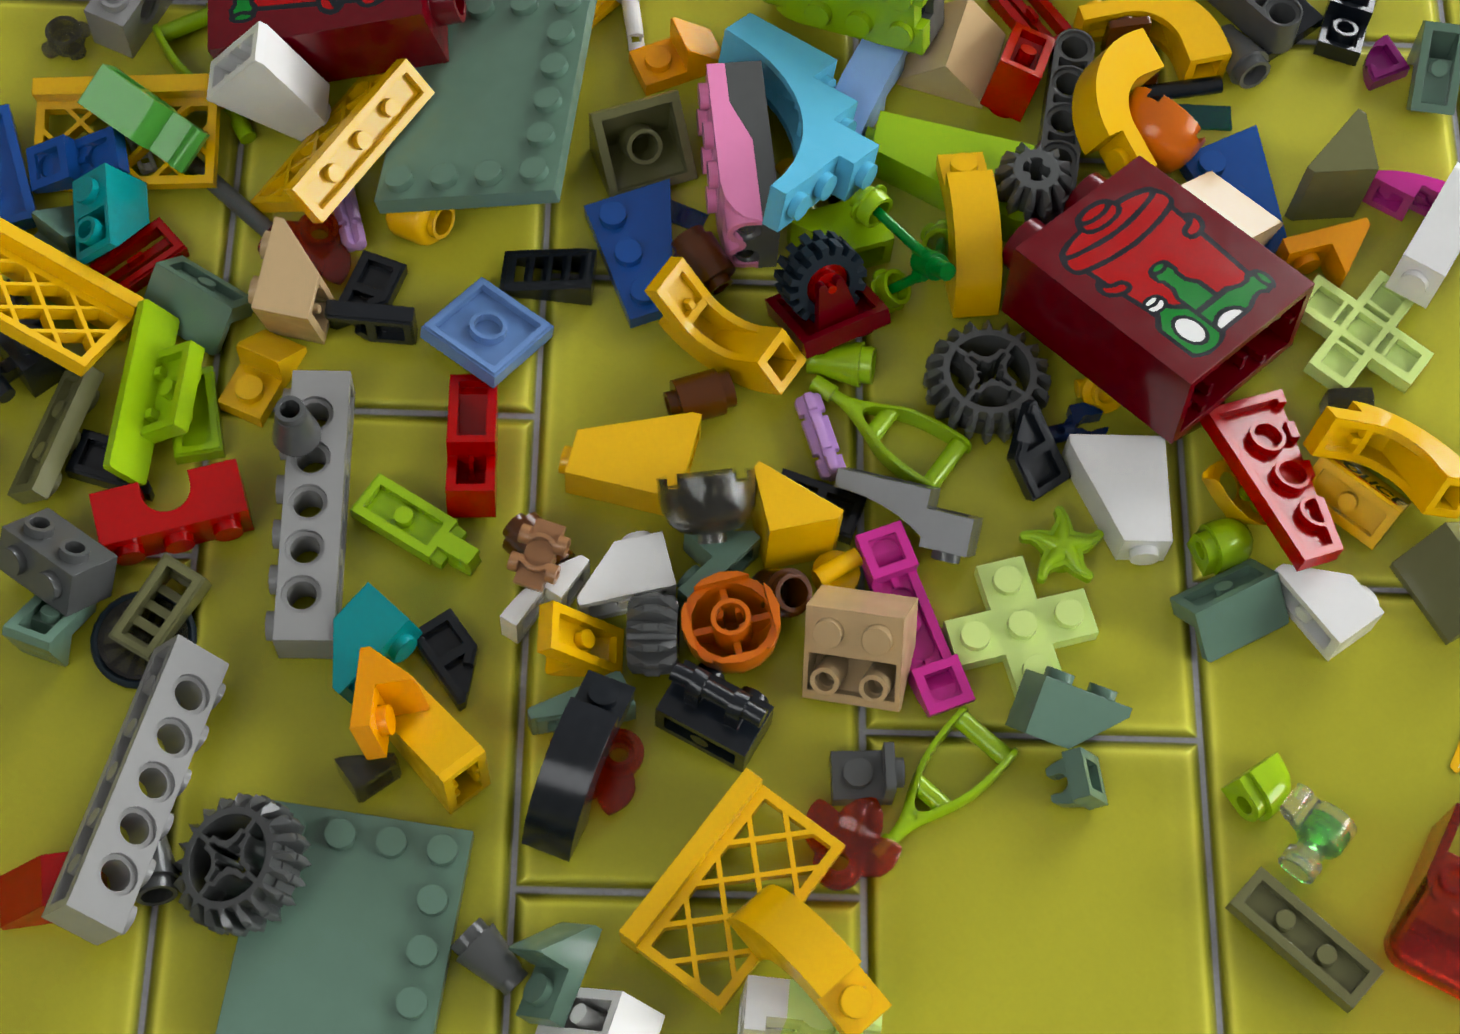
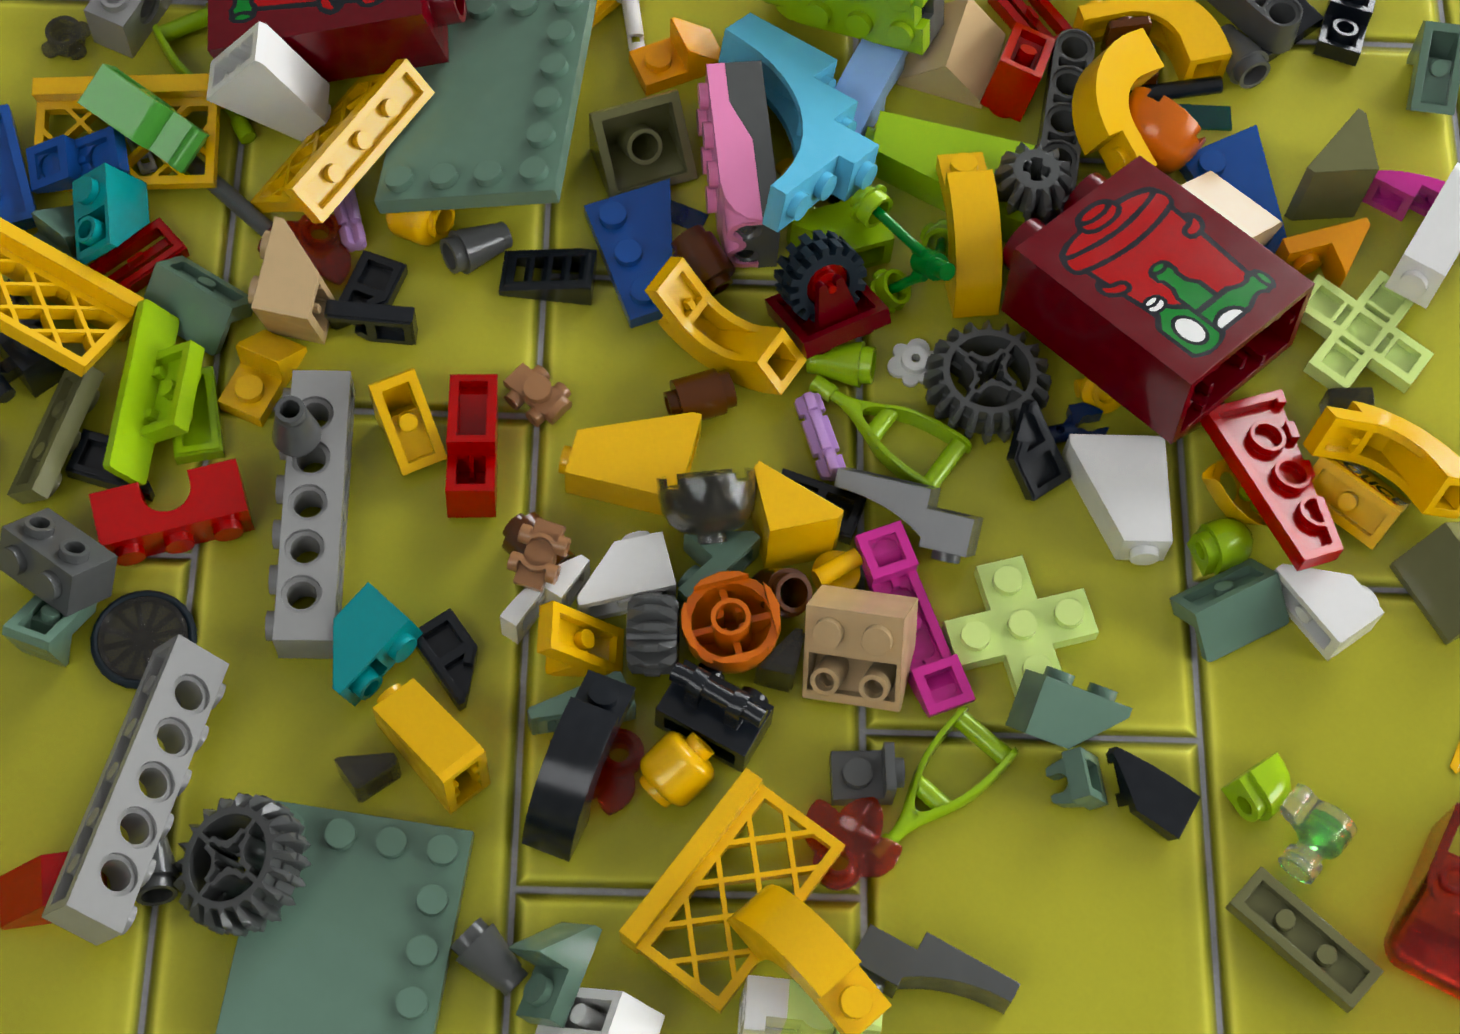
olive slope [108,553,212,662] -> none
light orange slope [349,646,429,760] -> none
lime hinge [350,473,482,576] -> none
medium blue plate [420,277,554,388] -> none
lime animal [1019,506,1104,584] -> none
magenta tile [1363,34,1410,91] -> none
none -> yellow slope [368,368,447,476]
none -> dark grey cone [440,221,513,274]
none -> medium nougat piece [503,363,572,427]
none -> yellow head [639,731,715,808]
none -> clear smoke slope [754,628,805,692]
none -> dark grey slope [855,924,1021,1014]
none -> white plant [887,338,934,388]
none -> black slope [1106,747,1200,841]

